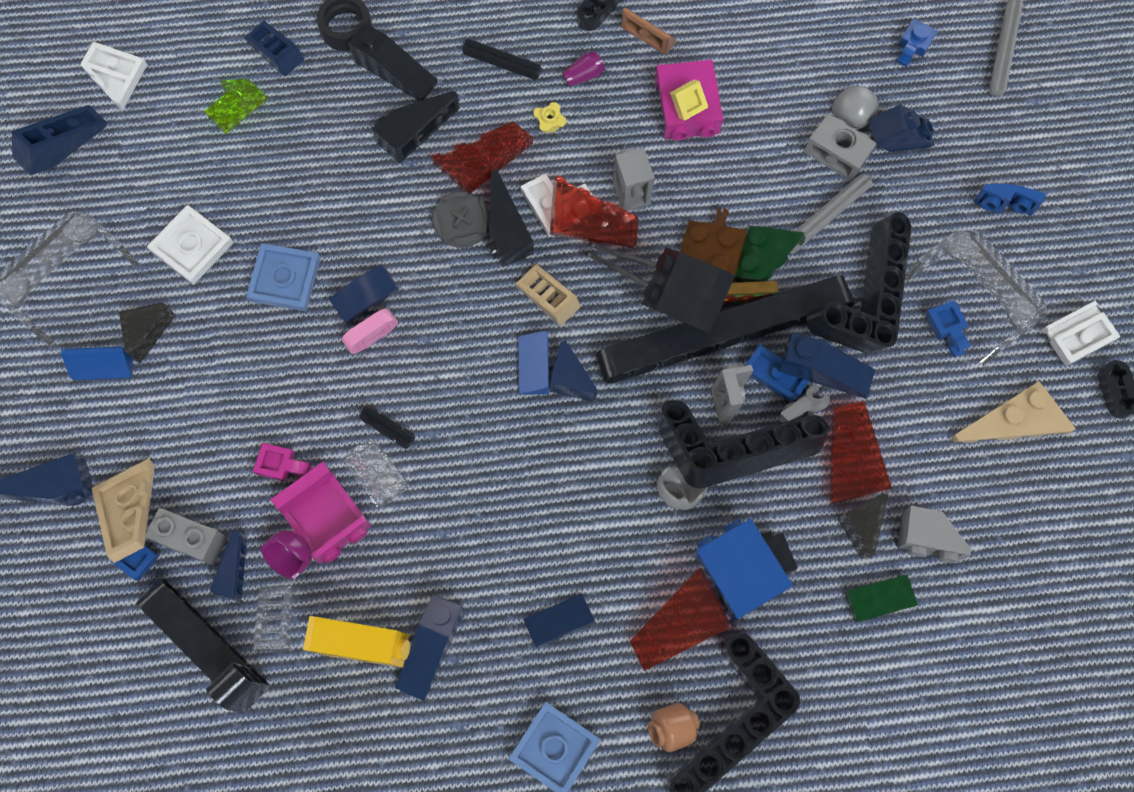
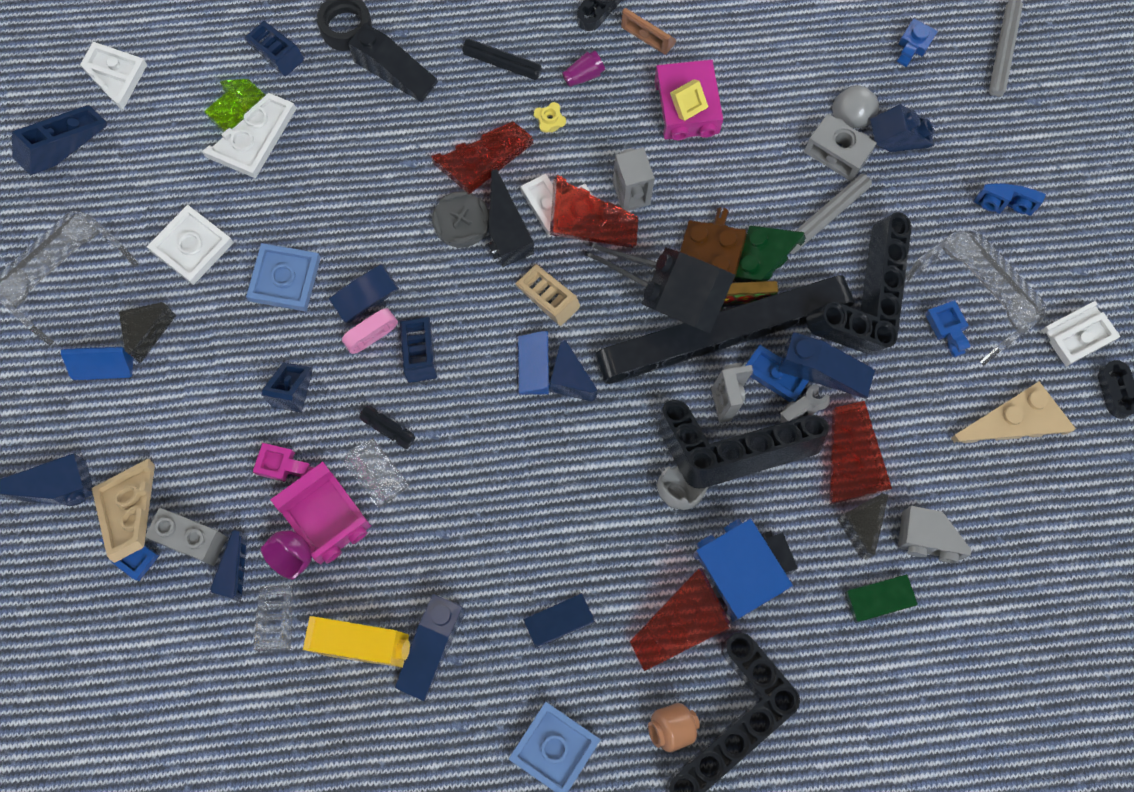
black beam [136,578,270,712] -> none
black slope [372,90,460,163] -> none
none -> white wing [202,93,296,179]
none -> dark blue slope [262,362,312,413]
none -> dark blue slope [400,317,437,383]

